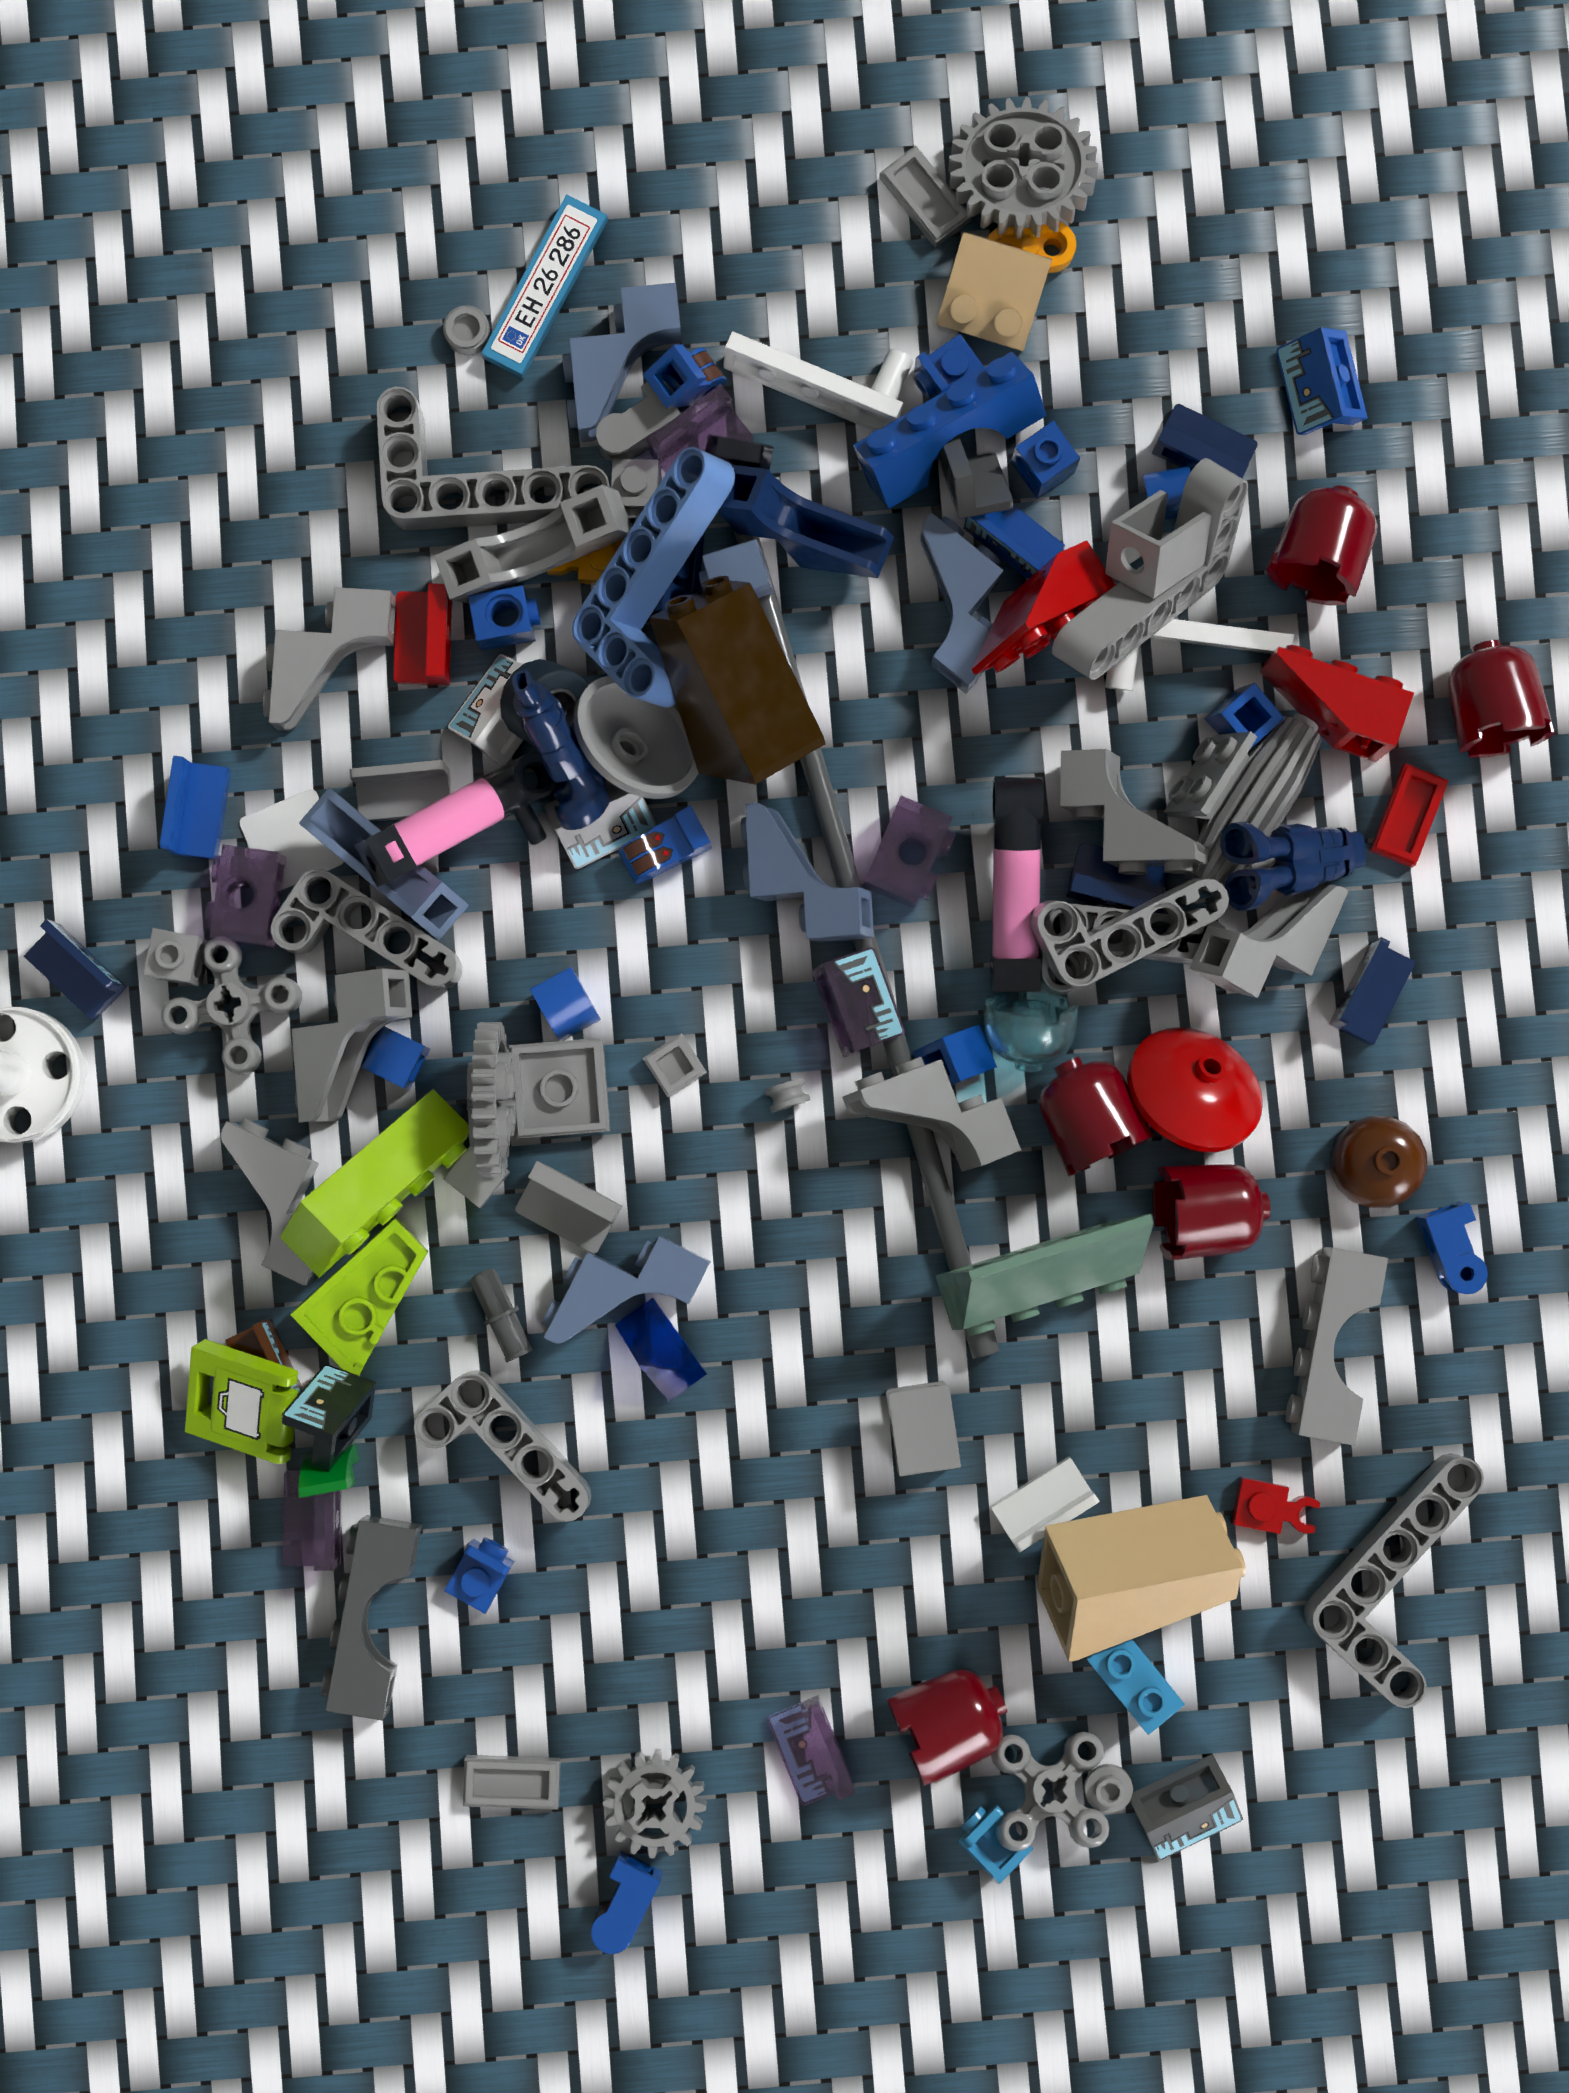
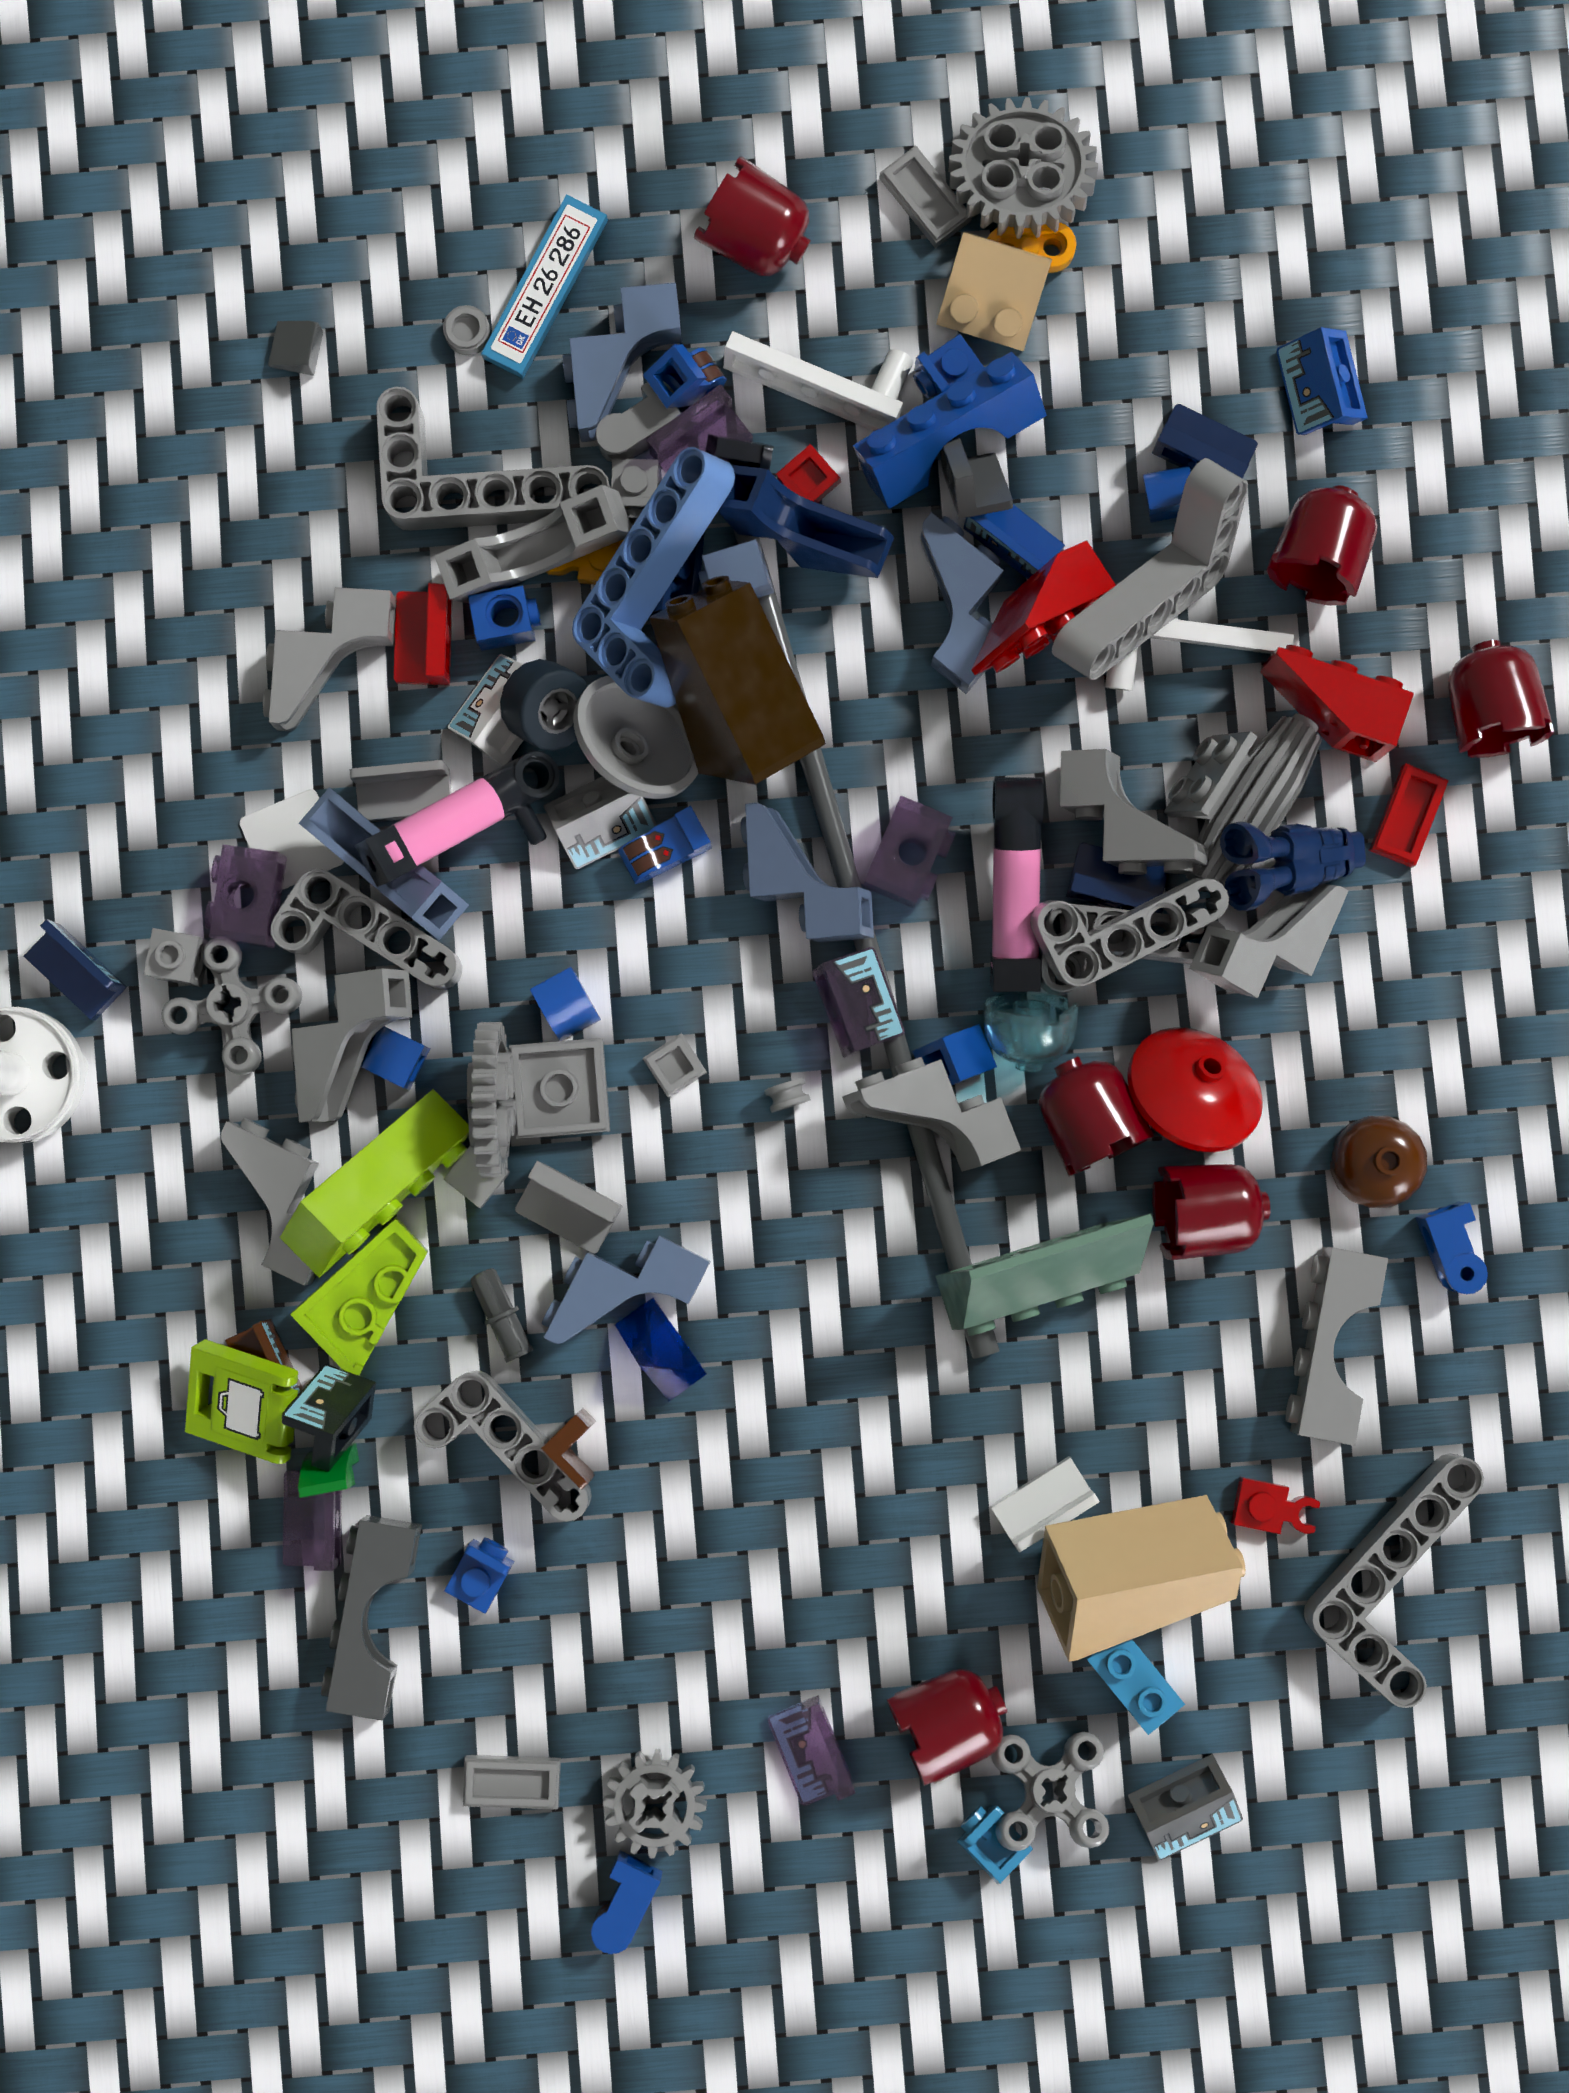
blue panel [160,756,231,861] -> none
dark blue piece [512,670,610,830] -> none
light grey piece [886,1381,961,1476] -> none
blue brick [1011,420,1080,499] -> none
light grey plate [1084,1764,1133,1813] -> none
light grey piece [1105,490,1211,599] -> none
blue brick [1204,683,1284,749] -> none
dark blue panel [1329,937,1416,1046] -> none
none -> dark grey slope [268,321,323,376]
none -> reddish brown panel [541,1408,596,1490]
none -> dark red cylinder [694,156,811,276]
none -> red plate [775,444,841,503]

